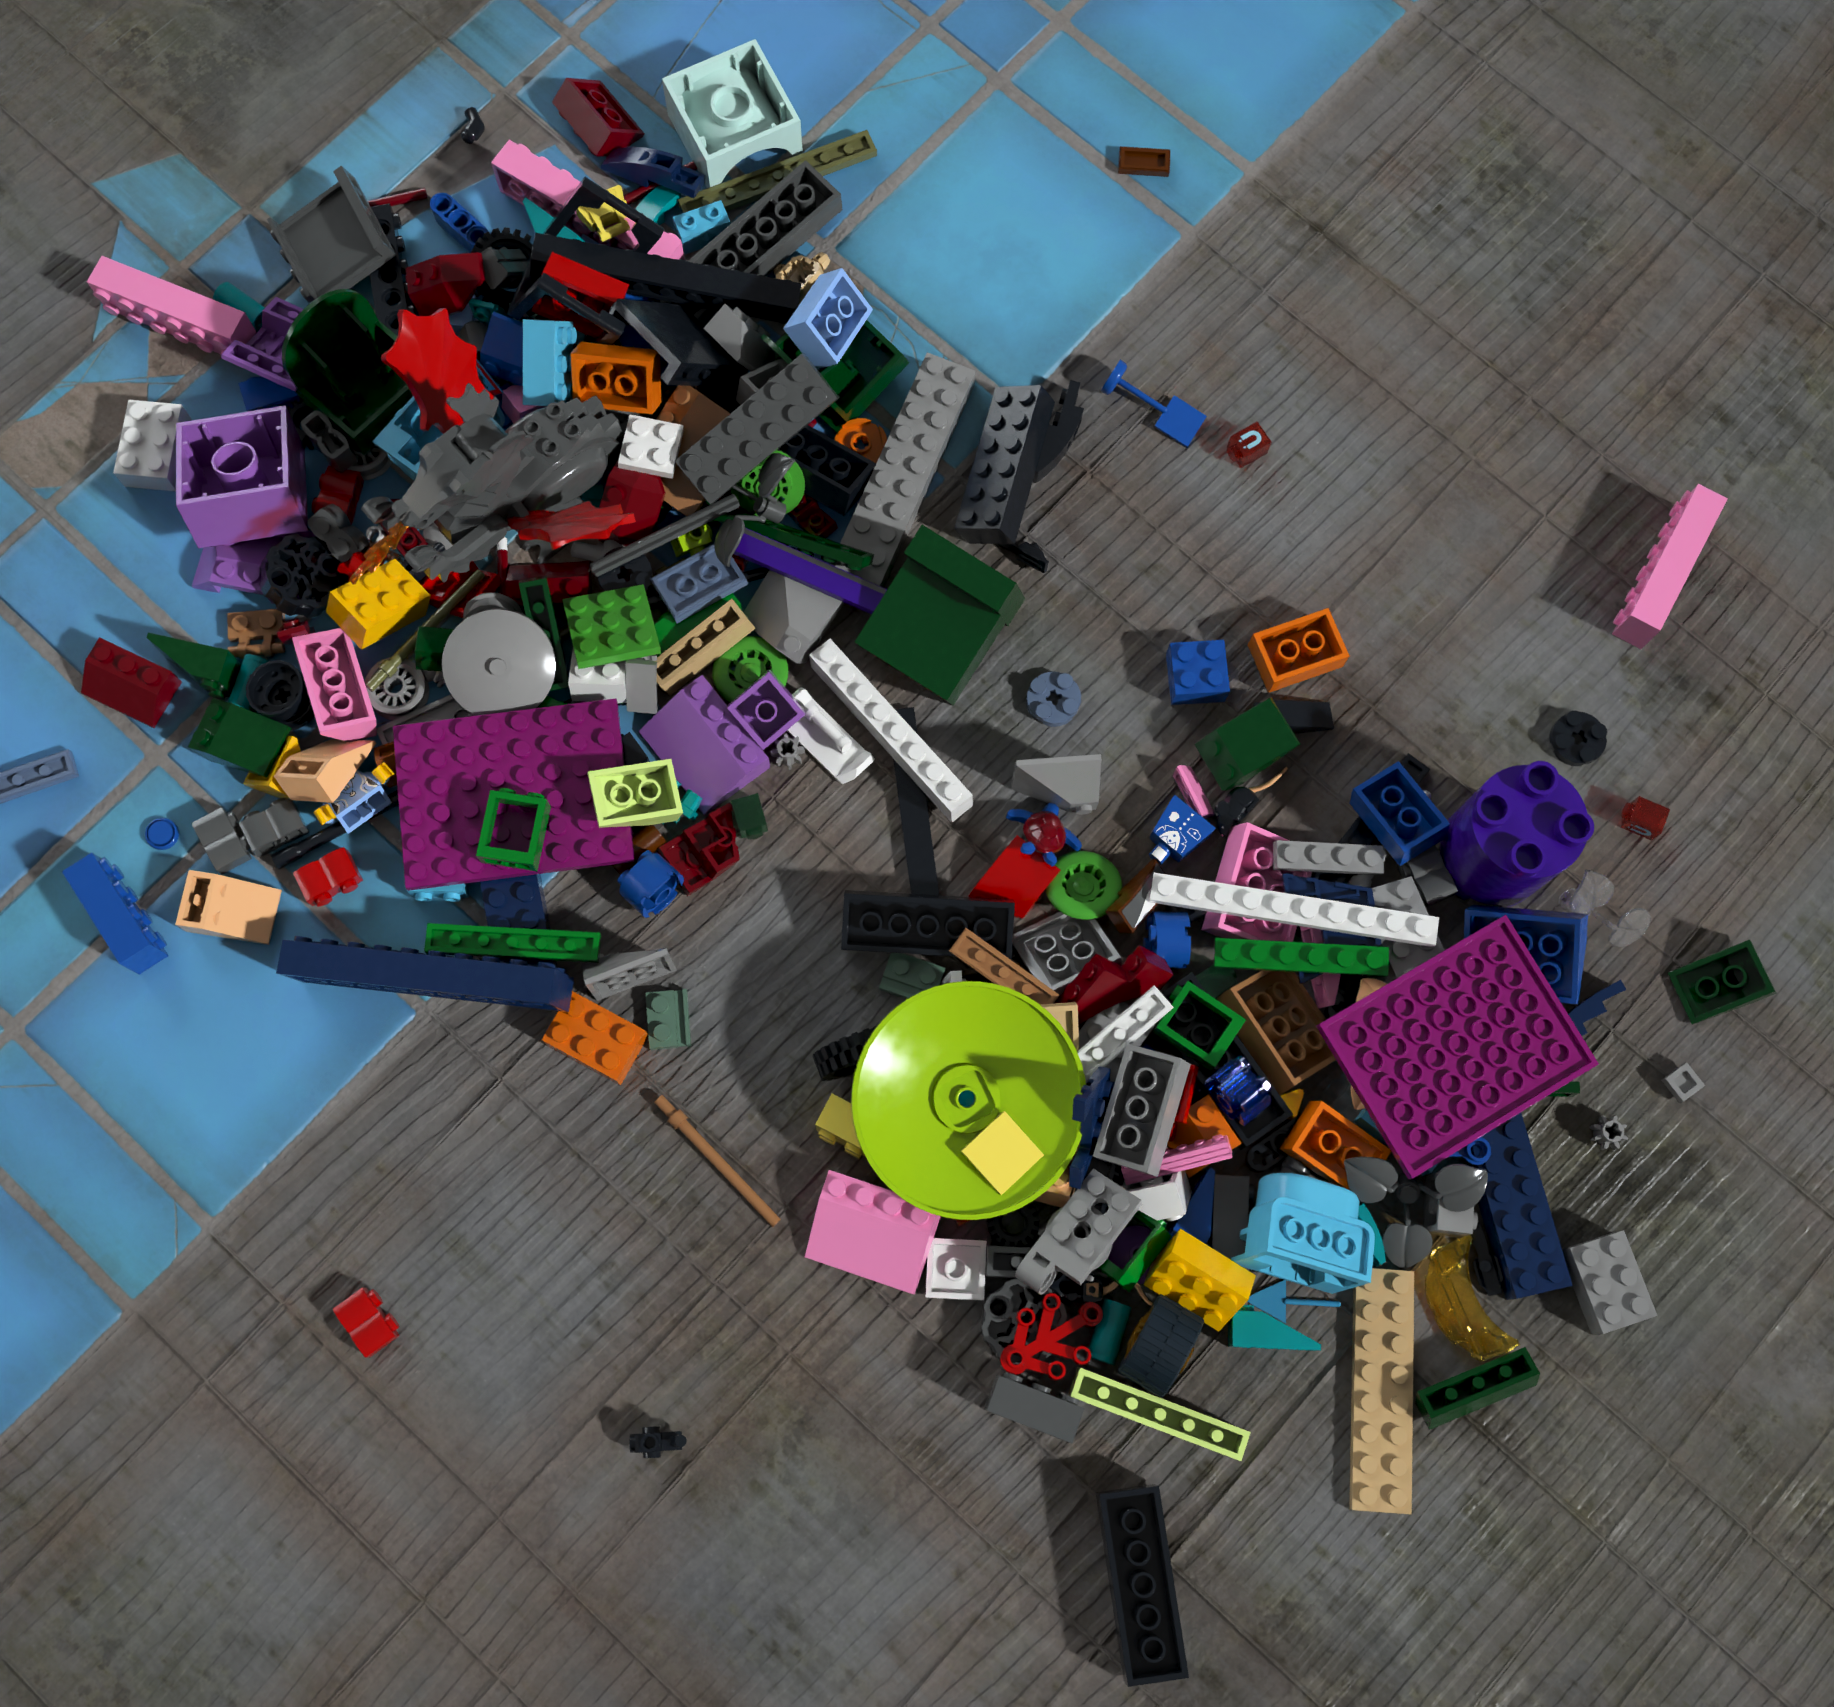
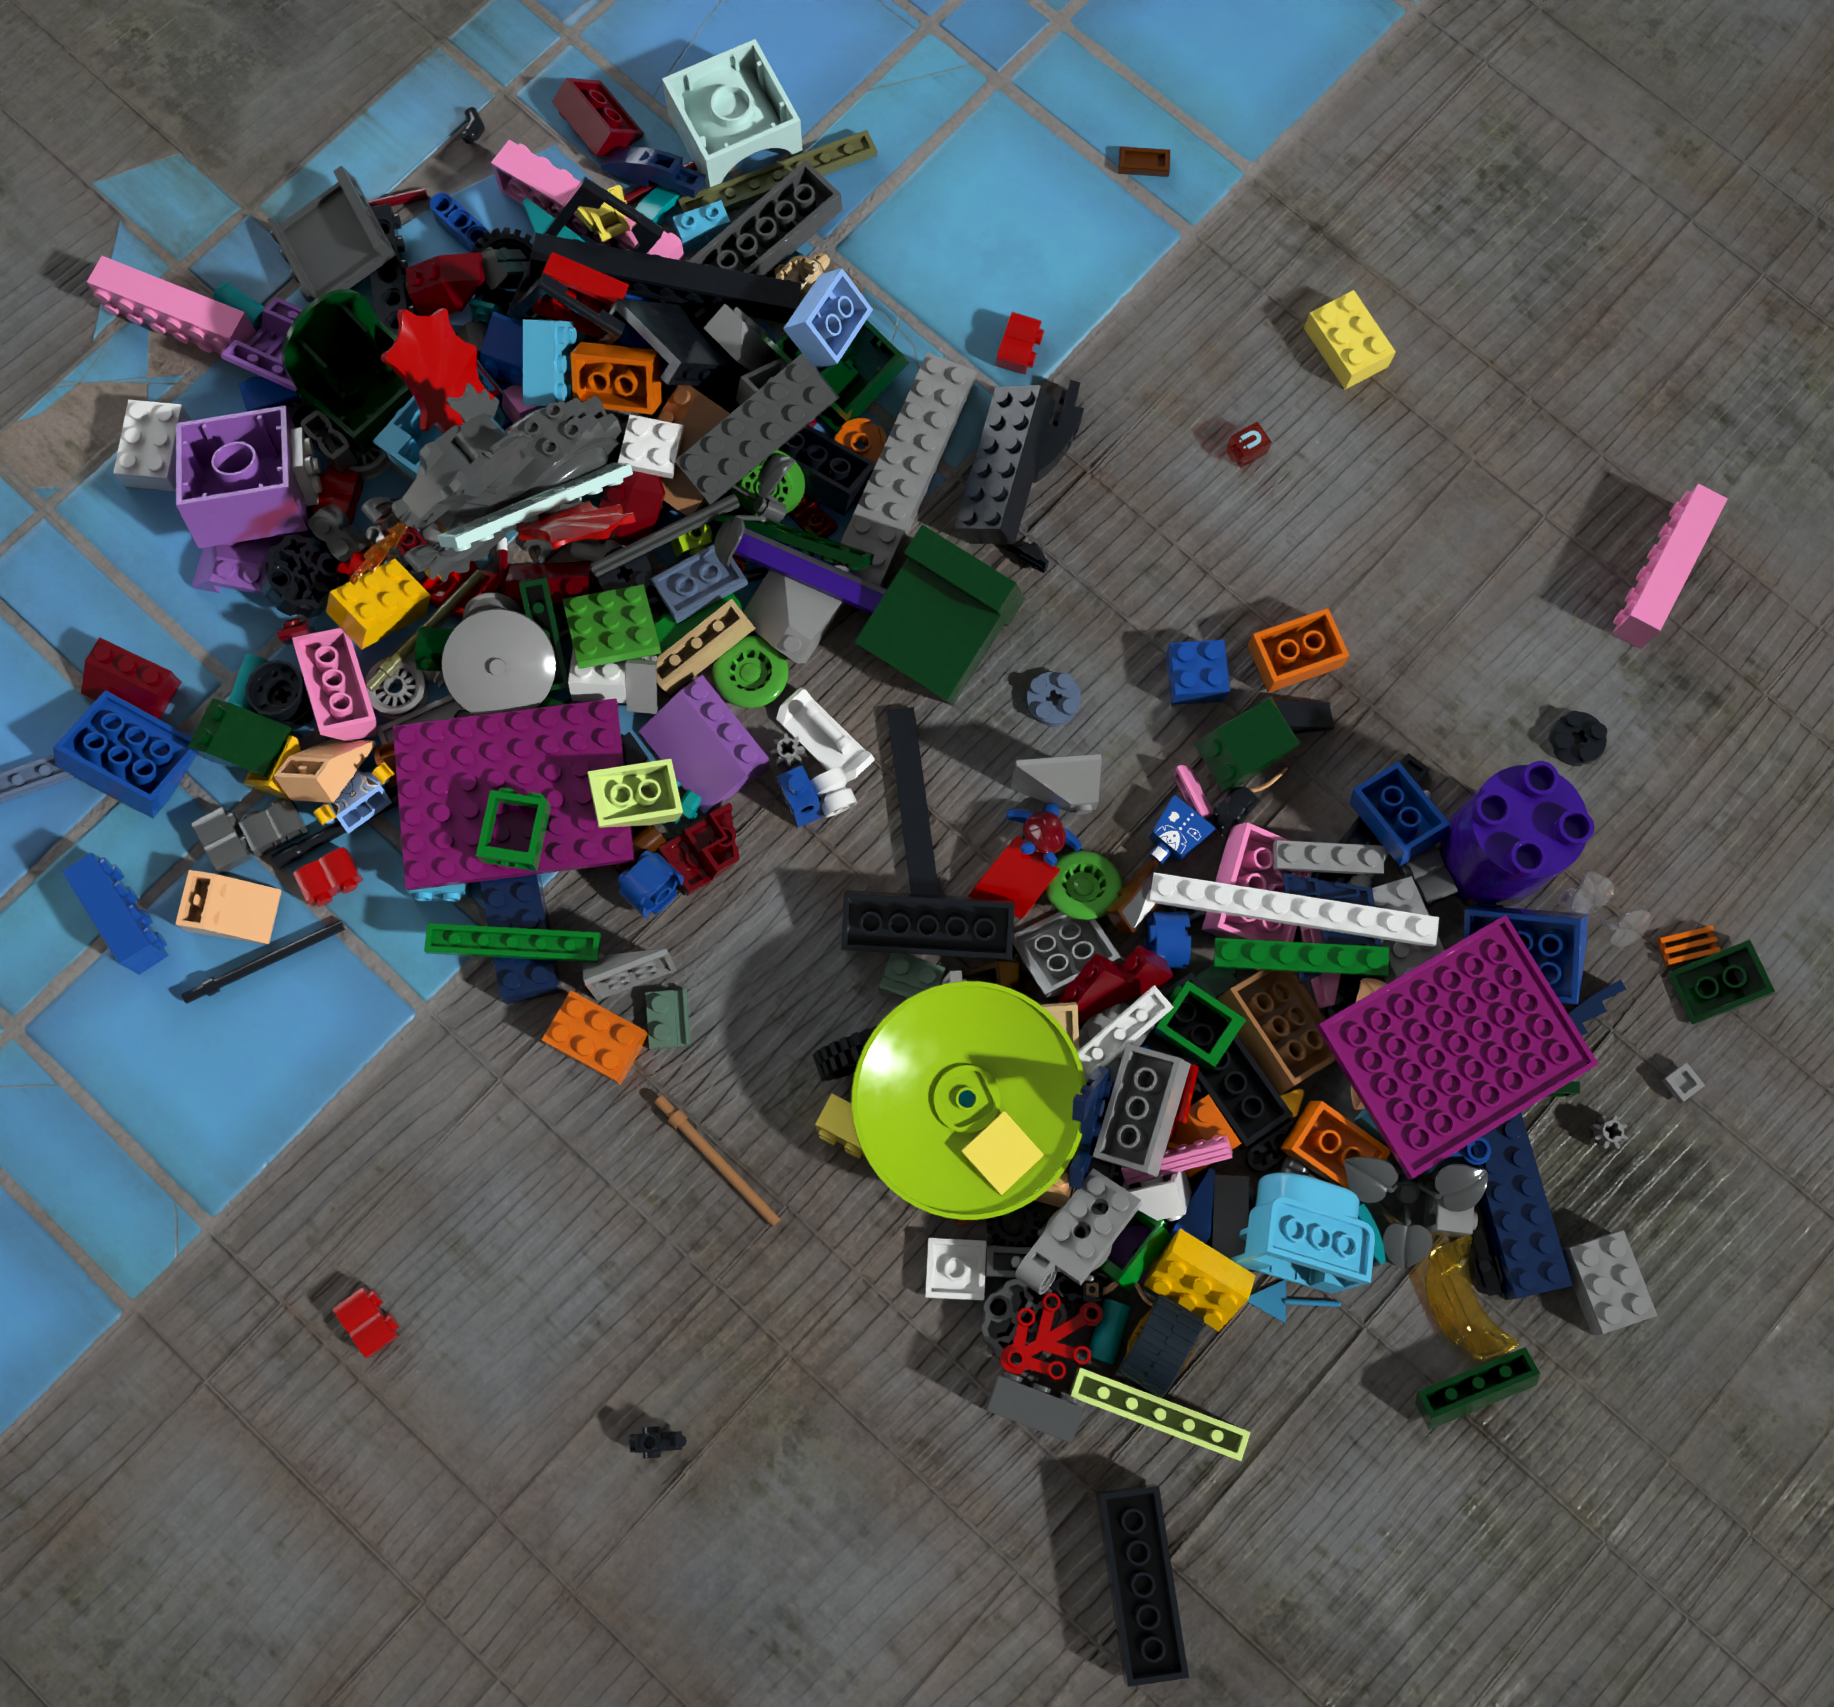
blue piece [145,818,179,850] -> none
dark green slope [146,633,241,700] -> none
medium nougat plate [227,609,285,659] -> none
dark blue brick [276,936,574,1012] -> none
medium lavender brick [727,670,806,750] -> none
clear green brick [731,793,768,840] -> none
bright pink slope [805,1170,941,1295] -> none
white brick [809,639,973,823] -> none
medium nougat tile [949,928,1059,1005] -> none
blue piece [1101,359,1207,448] -> none
clear blue brick [1205,1056,1271,1126] -> none
teal slope [1228,1305,1321,1351] -> none
tan plate [1349,1268,1414,1514] -> none
clear red brick [1621,796,1670,841] -> none
none -> blue slope [53,690,198,818]
none -> black bar [182,920,346,1004]
none -> white plate [291,427,322,506]
none -> light aqua plate [438,463,633,551]
none -> blue torso [776,765,823,828]
none -> white wheel [810,767,858,818]
none -> red brick [996,312,1045,374]
none -> light yellow brick [1304,290,1396,390]
none -> orange tile [1657,925,1721,966]

